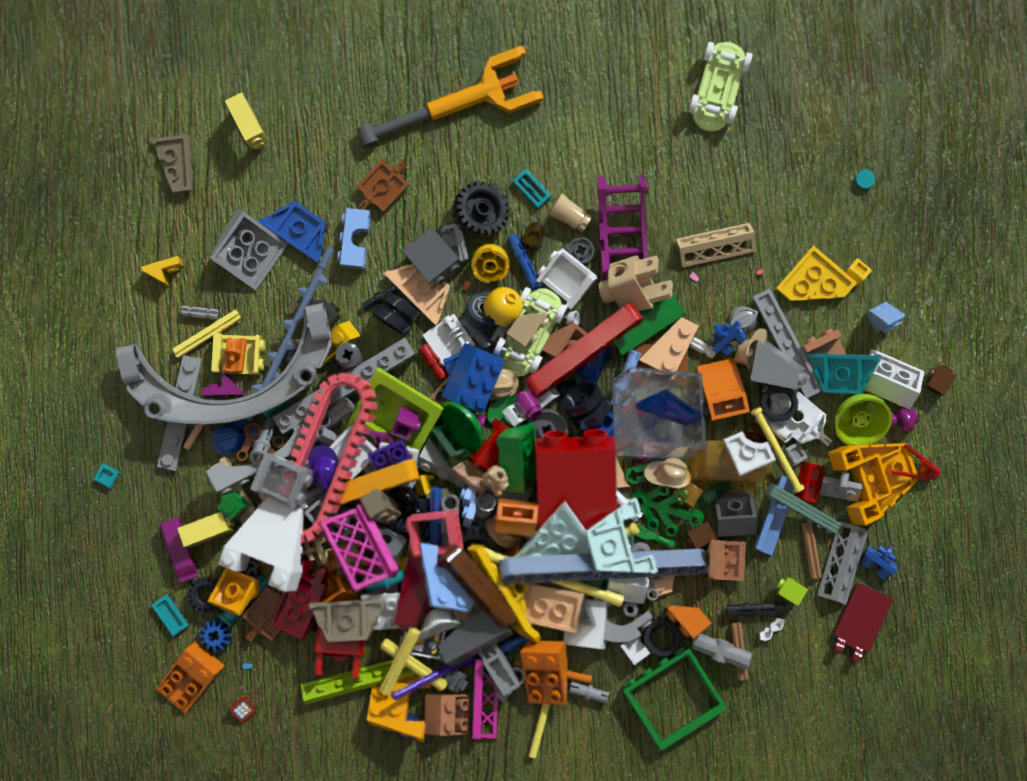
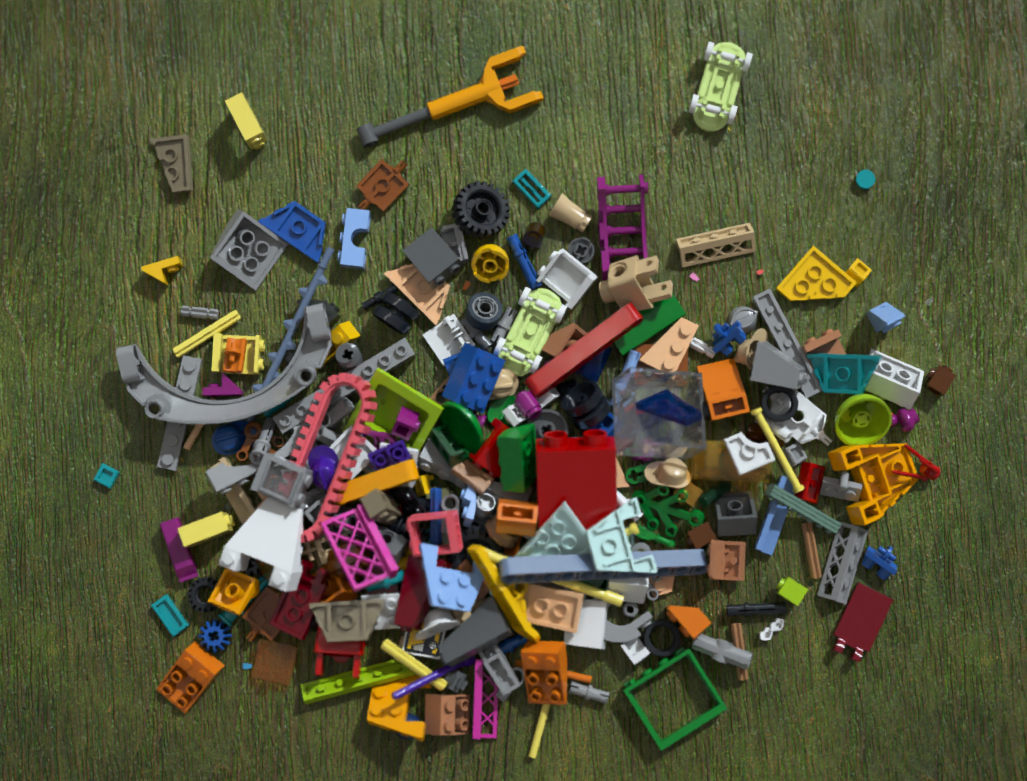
green brick [216,491,251,521] -> none
slope [228,696,257,723] -> none
light yellow axle [380,628,420,696] -> none
red pin [418,343,449,382] -> none
reddish brown piece [439,544,515,627] -> none
tan piece [482,465,509,496] -> none
yellow cylinder [483,287,523,327] -> none
tan slope [507,311,550,347] -> none
white hinge [564,311,580,326] -> none
clear smoke slope [578,603,596,626] -> none
none -> clear orange piece [251,638,299,686]

